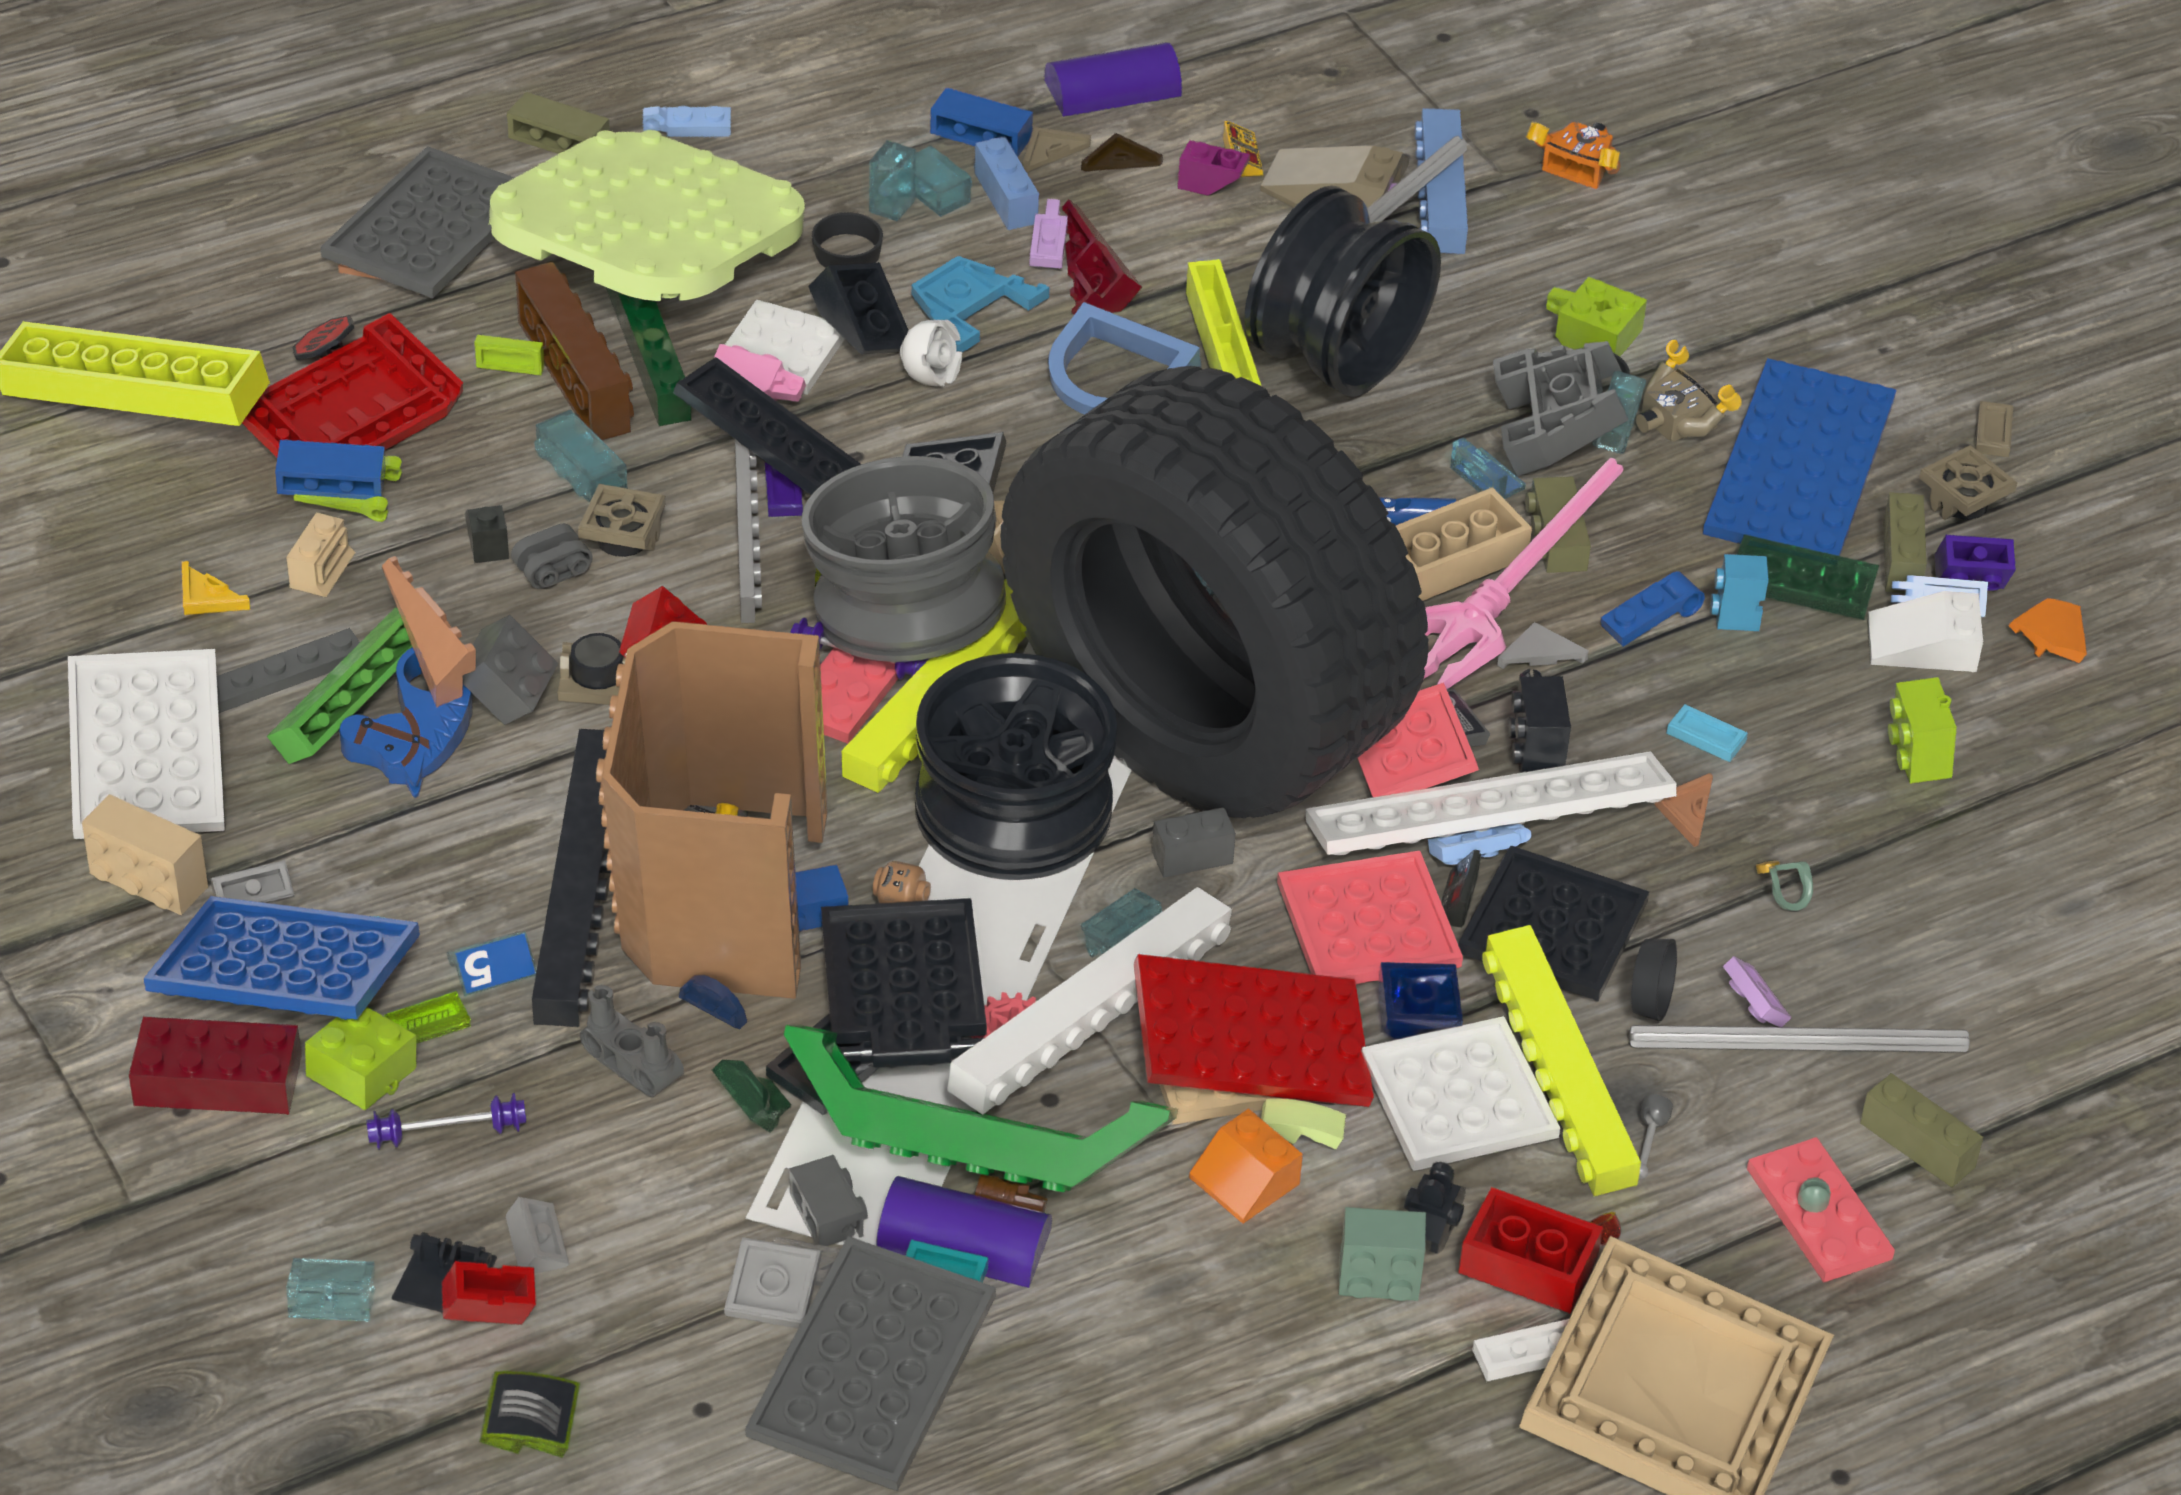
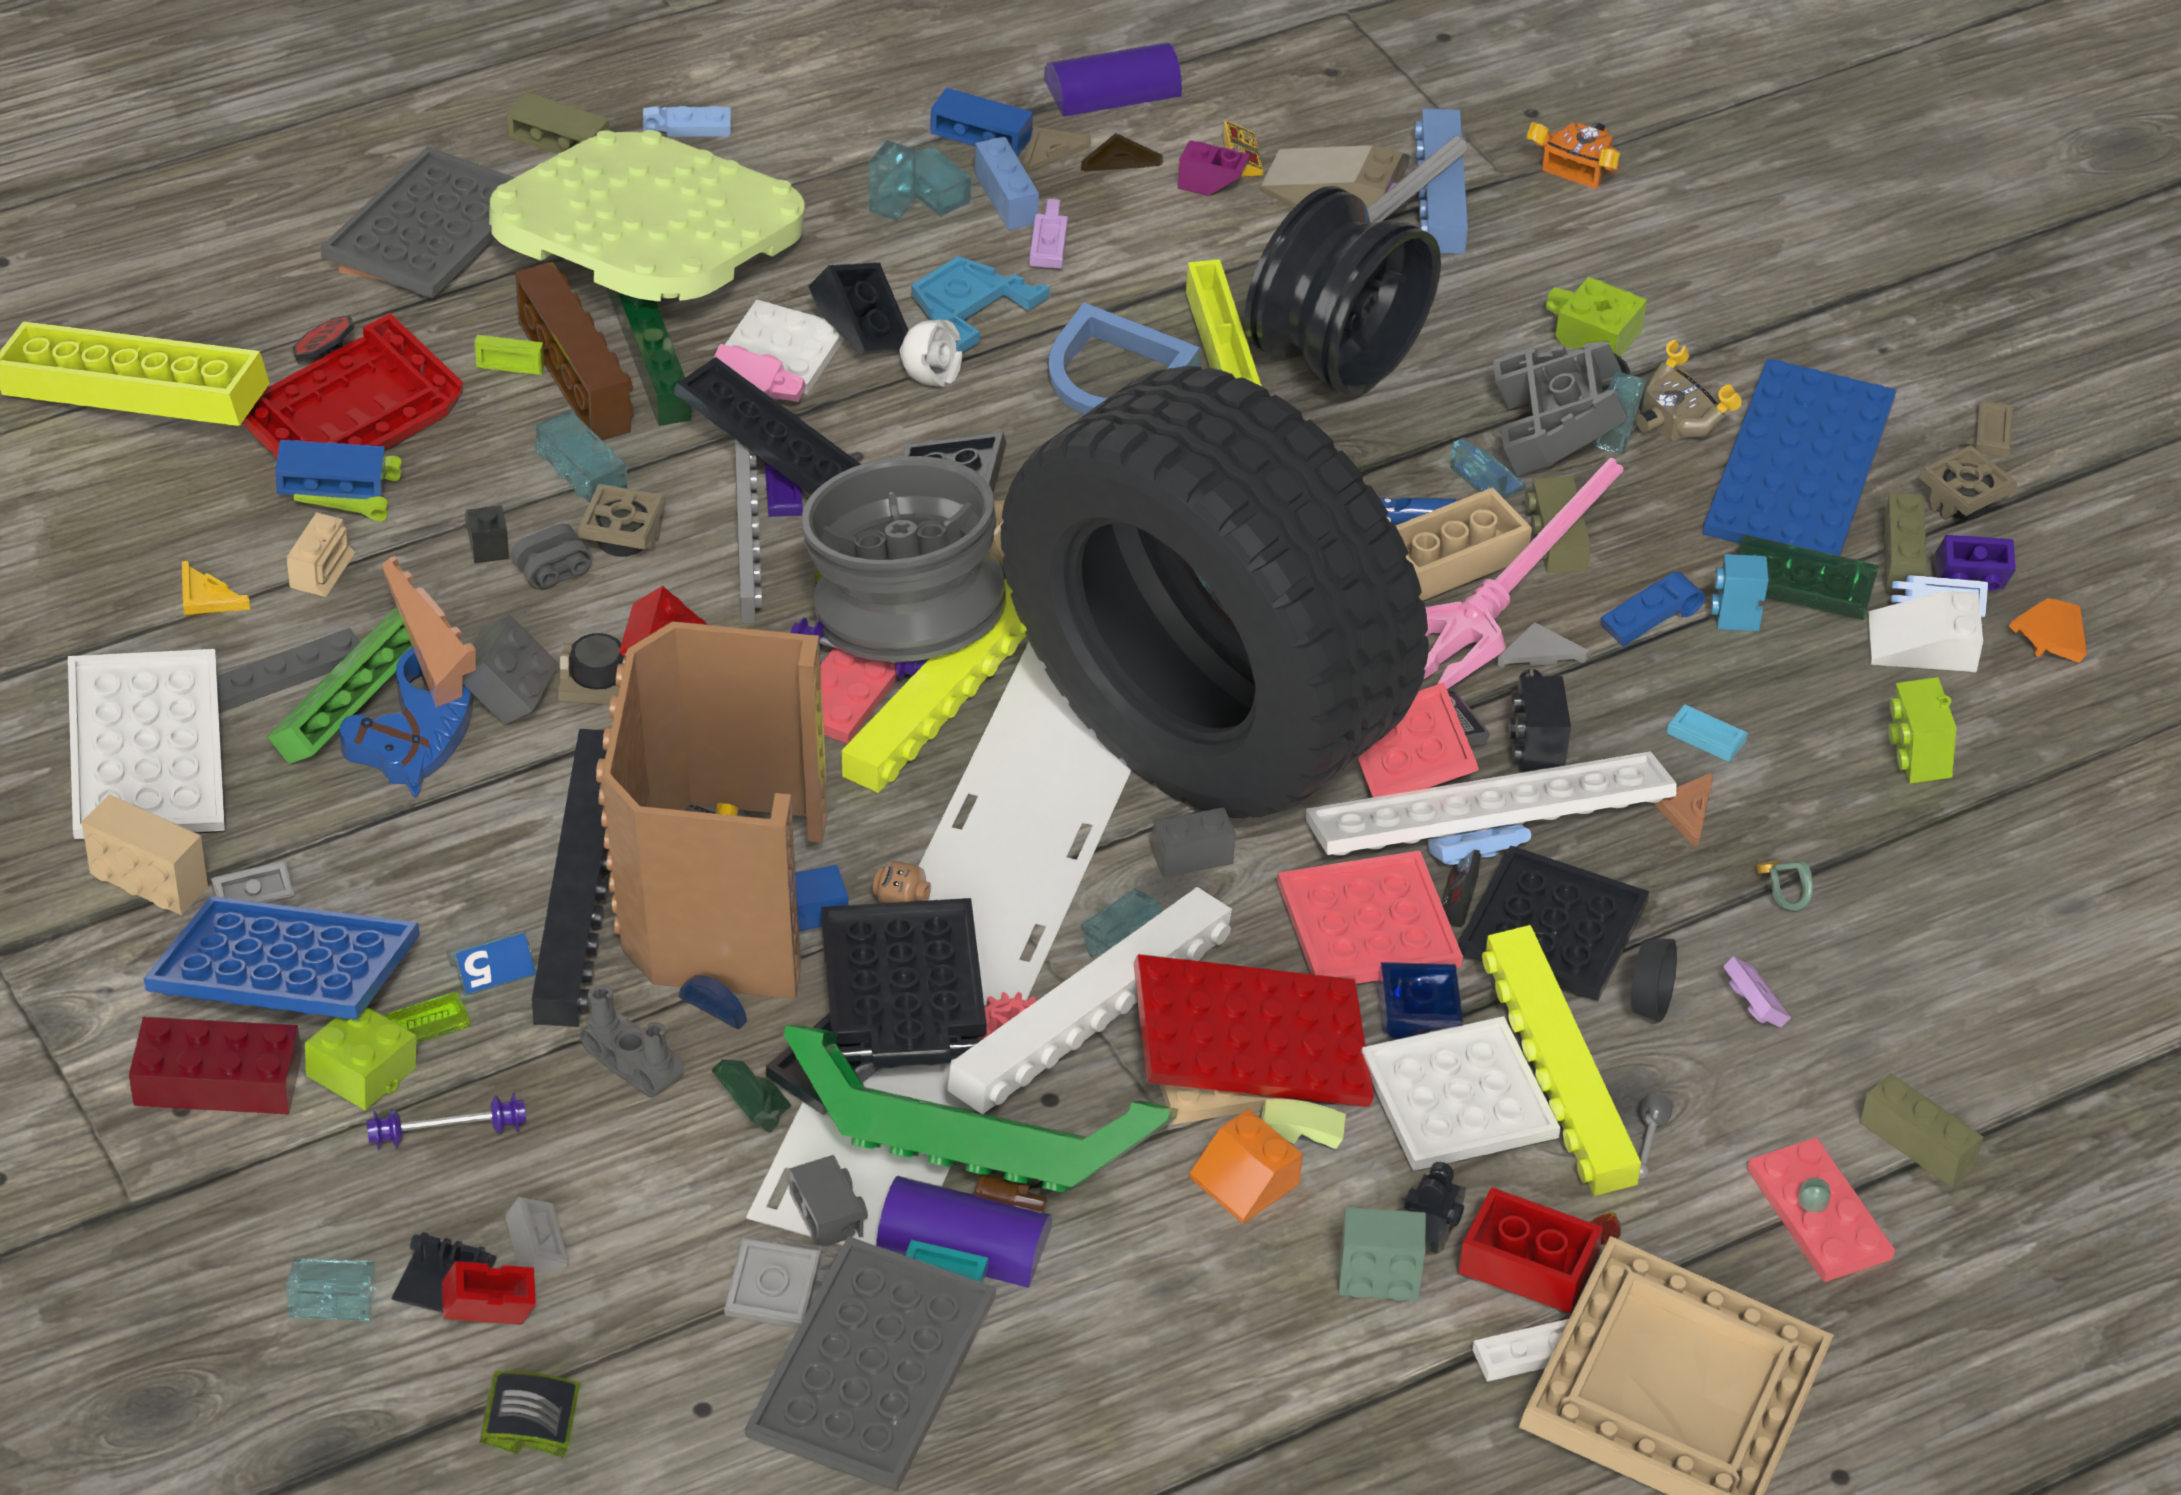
black tyre [812,212,883,268] -> none
black wheel [915,653,1117,880] -> none
dark red wedge [1062,199,1142,315] -> none
light grey axle [1629,1025,1970,1052] -> none

